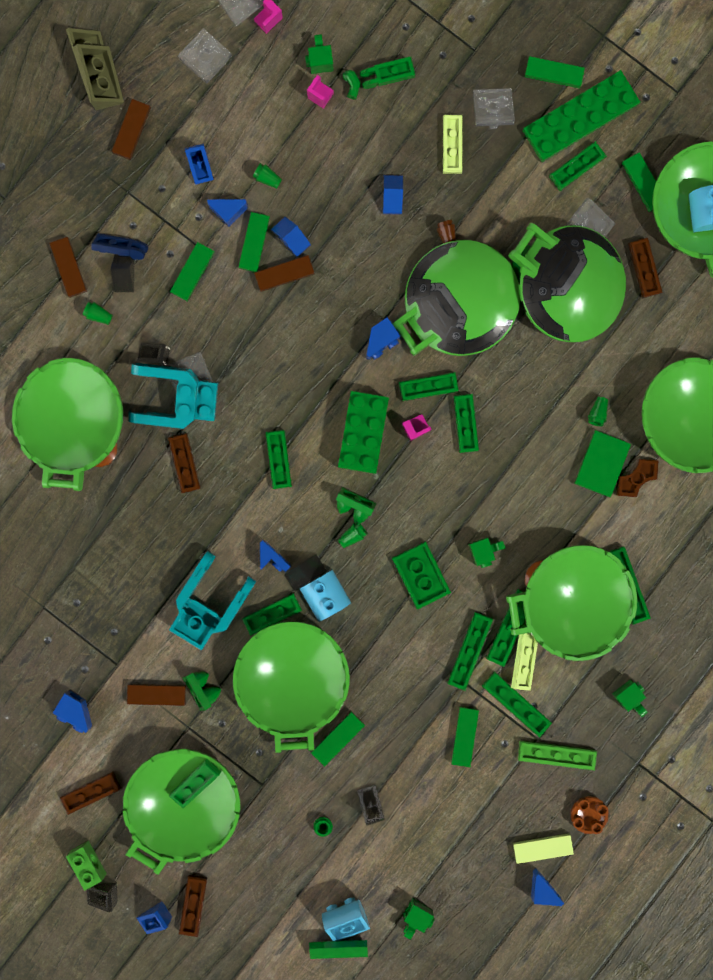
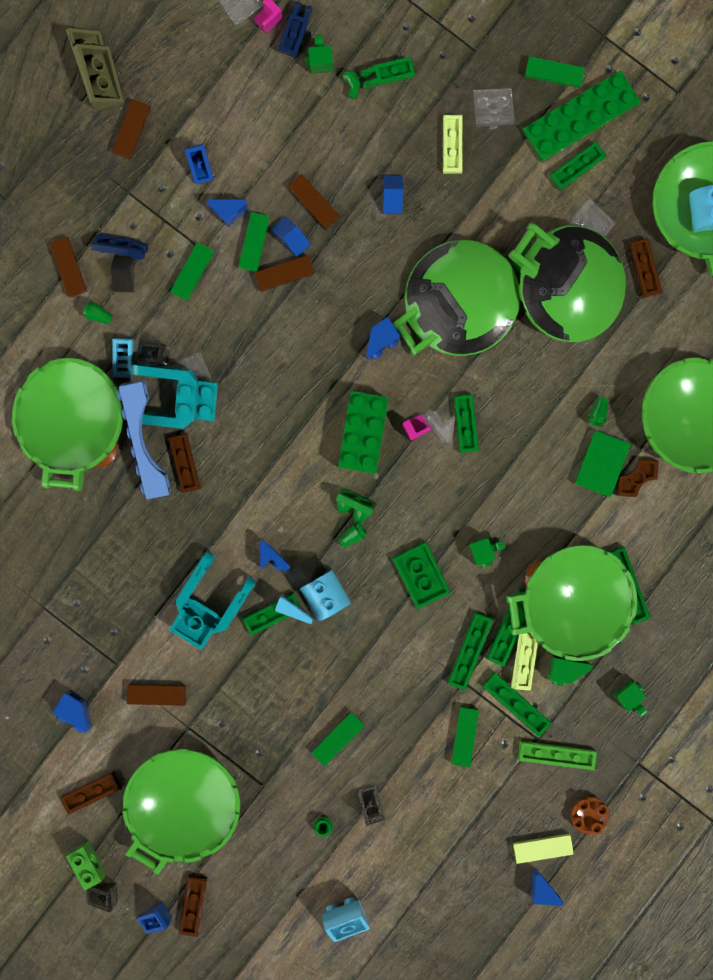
green tile [169,759,221,808] -> none
clear hinge [178,28,232,84] -> none
green tile [182,671,222,711] -> none
bright green dish [233,621,350,753] -> none
green cone [253,163,282,189] -> none
green tile [265,430,292,489] -> none
dark pink panel [307,75,334,109] -> none
green tile [309,940,368,959] -> none
green tile [399,372,459,402] -> none
green brick [403,898,435,940] -> none
reddish brown cone [437,220,456,244] -> none
green tile [622,152,656,212] -> none
none -> medium azure slope [113,338,134,378]
none -> medium blue arch [117,379,172,500]
none -> medium azure slope [275,595,314,624]
none -> dark blue hinge [278,2,313,58]
none -> reddish brown tile [288,174,340,230]
none -> clear slope [421,410,455,445]
none -> green slope [547,655,593,686]

